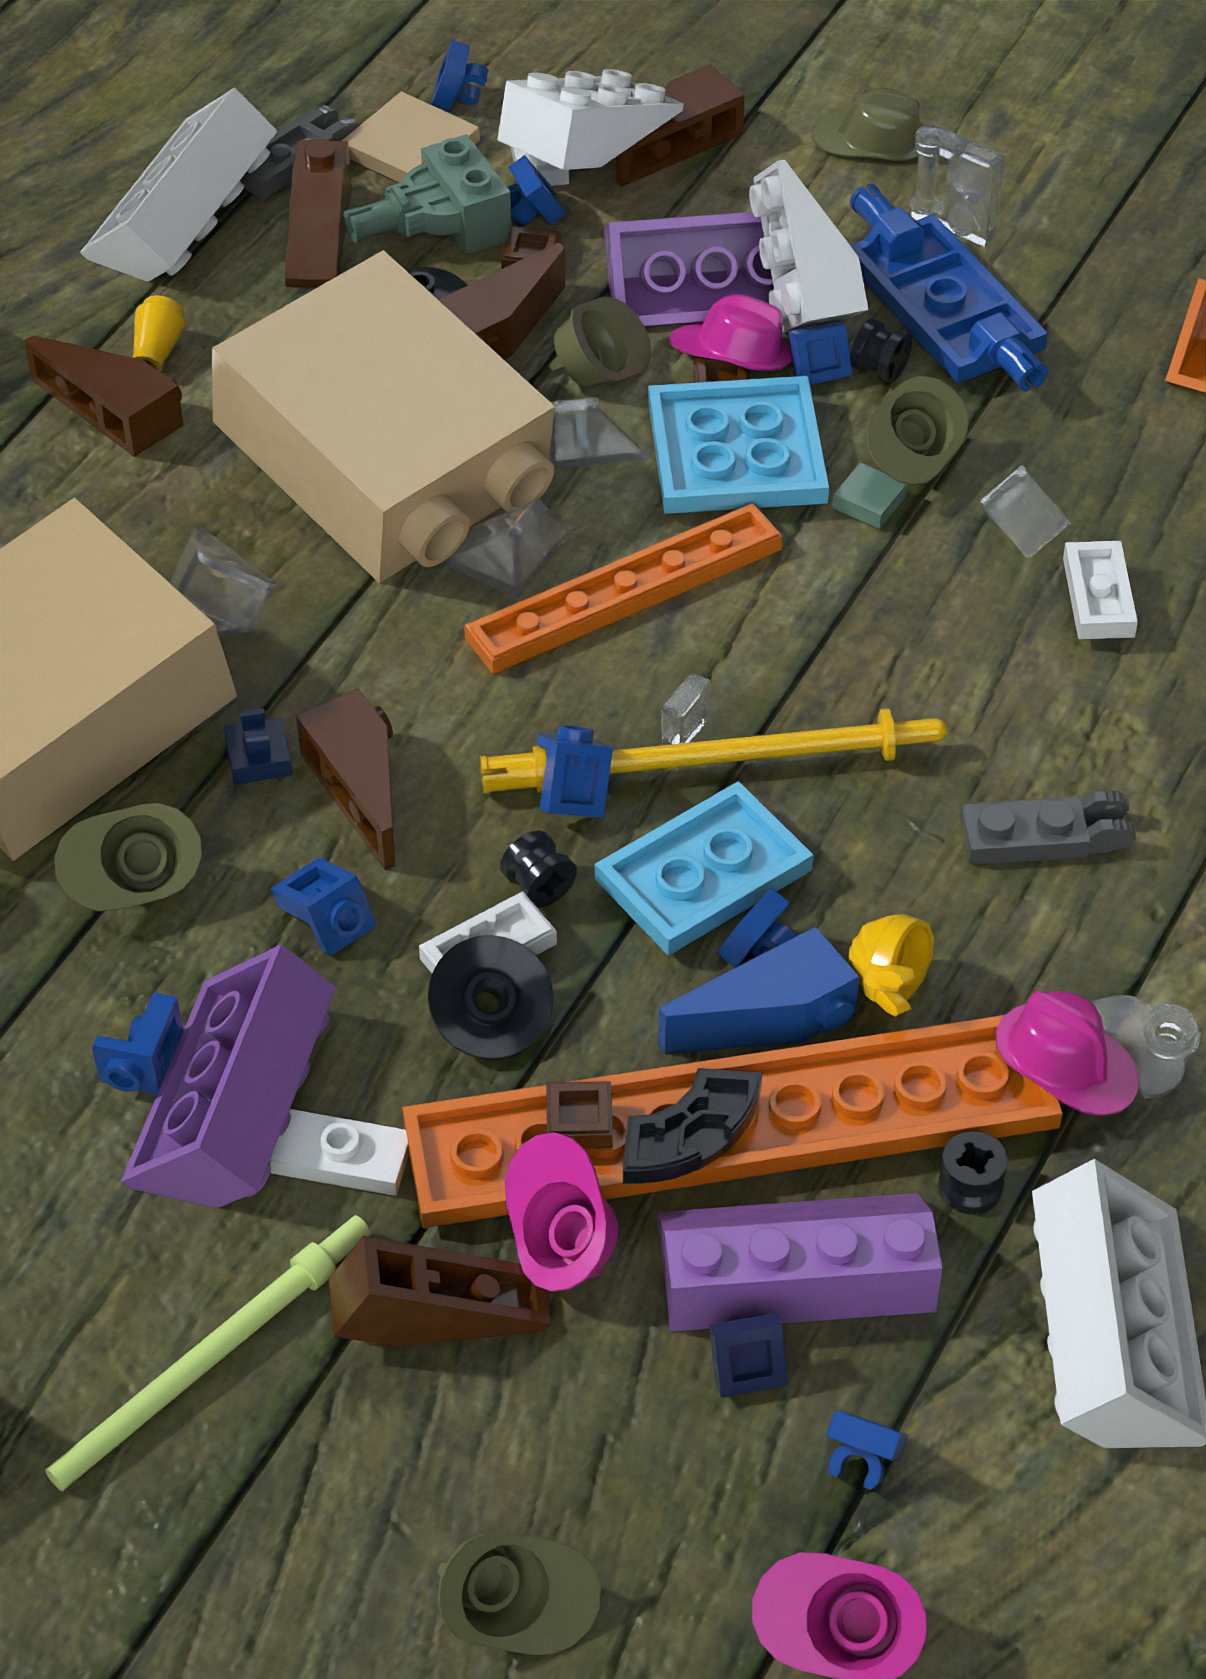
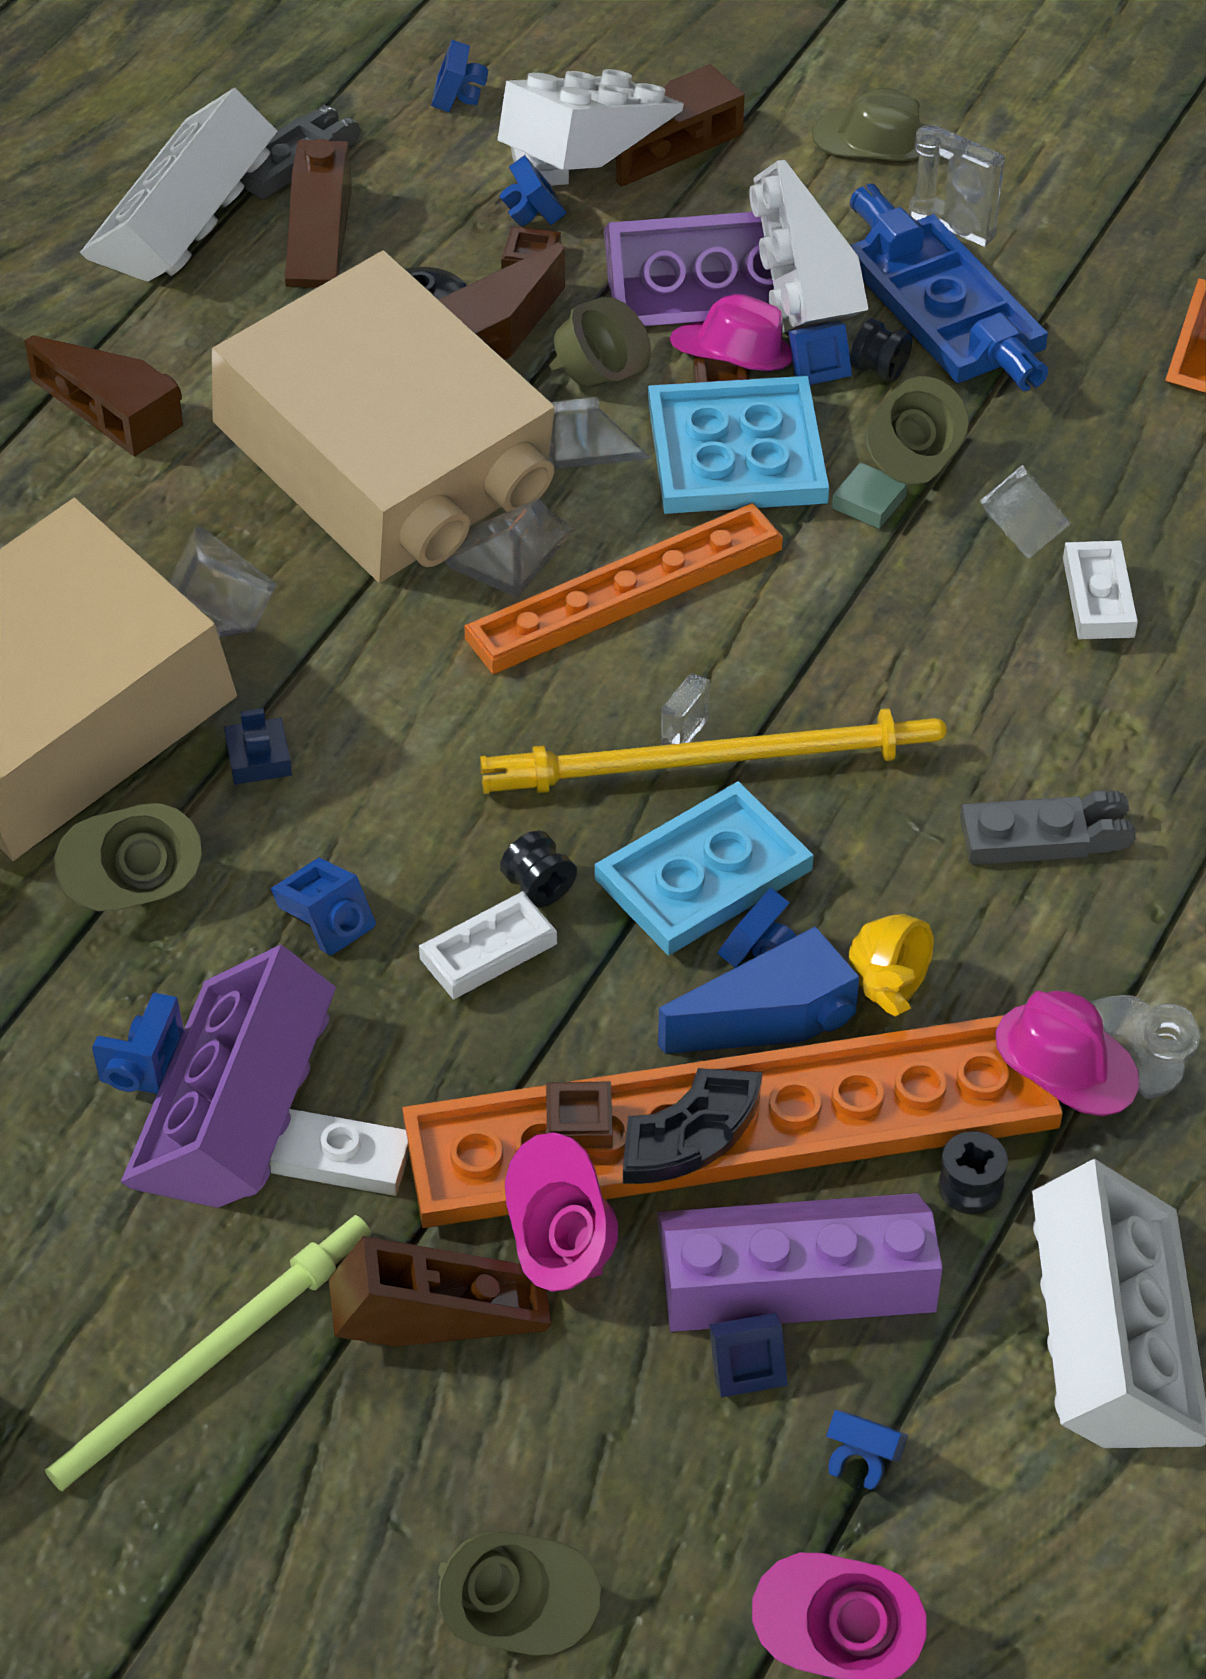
yellow cone [132,295,186,373] -> none
reddish brown slope [296,688,395,870] -> none
tan tile [342,91,480,183] -> none
sand green brick [343,134,511,255] -> none
black dish [428,935,553,1060] -> none
blue bracket [537,725,613,818] -> none

